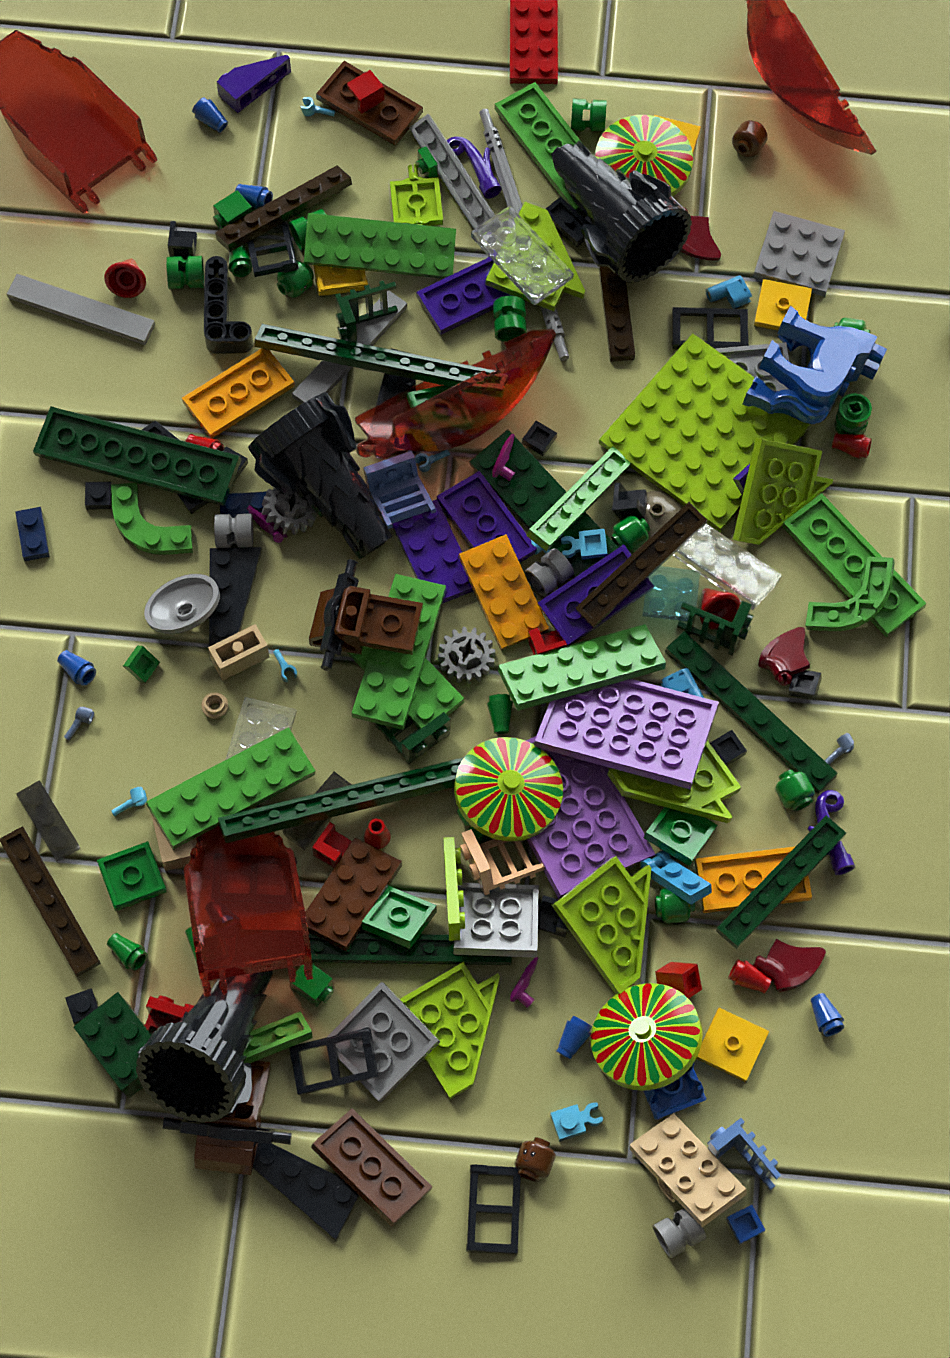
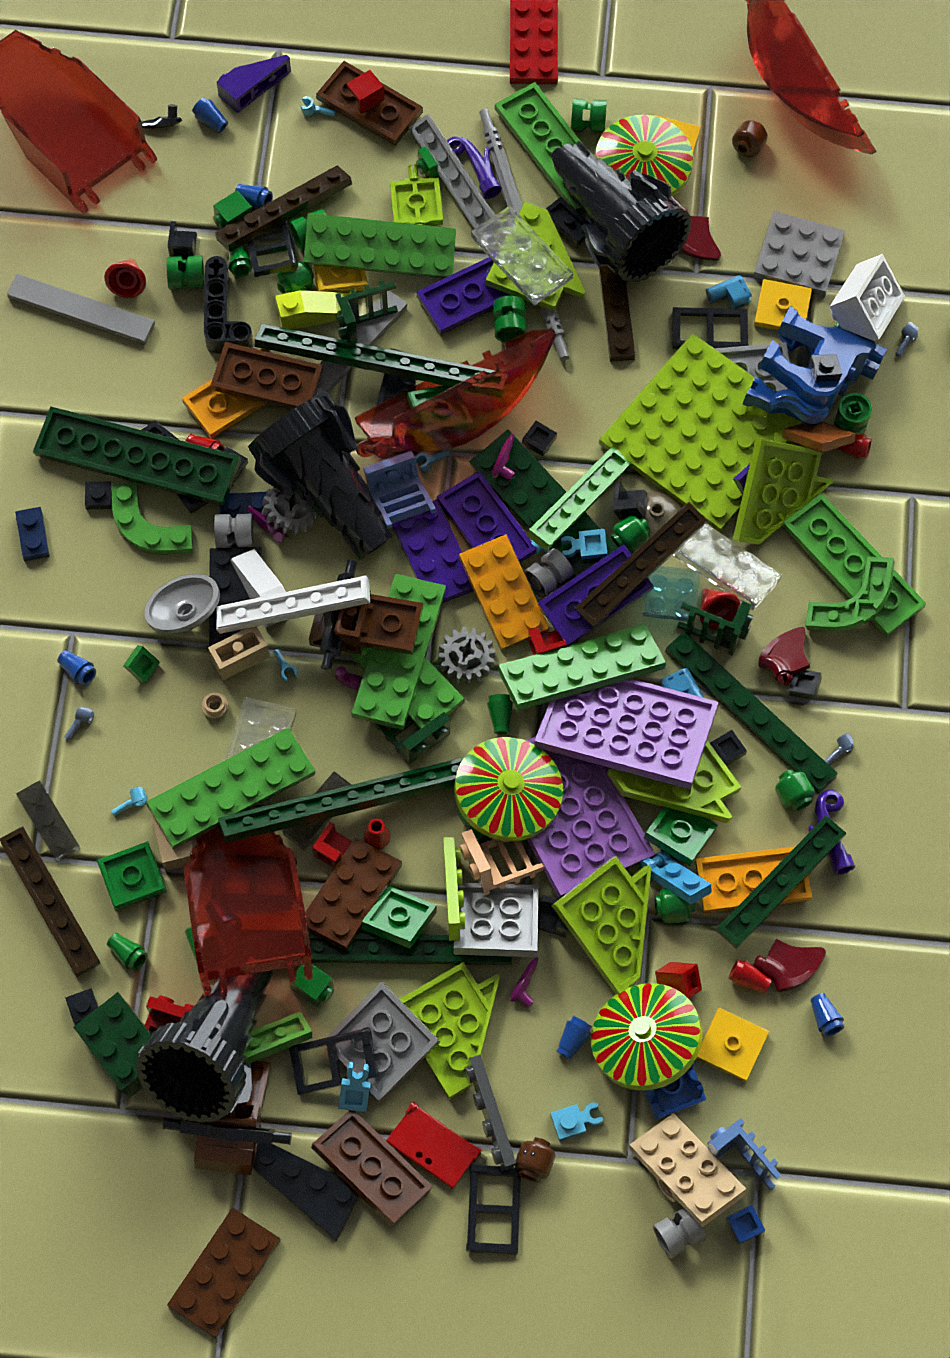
none -> black bar [136,104,183,129]
none -> reddish brown plate [167,1207,281,1338]
none -> reddish brown plate [210,342,323,410]
none -> white tile [216,576,370,634]
none -> white slope [230,549,286,628]
none -> neon yellow slope [275,291,350,330]
none -> magenta bar [334,666,363,690]
none -> medium azure plate [338,1062,370,1112]
none -> red door [386,1102,482,1189]
none -> dark grey plate [464,1055,516,1171]
none -> dark orange tile [782,421,856,453]
none -> plate [809,354,842,382]
none -> white slope [830,254,905,341]
none -> sand blue hand [896,322,919,357]

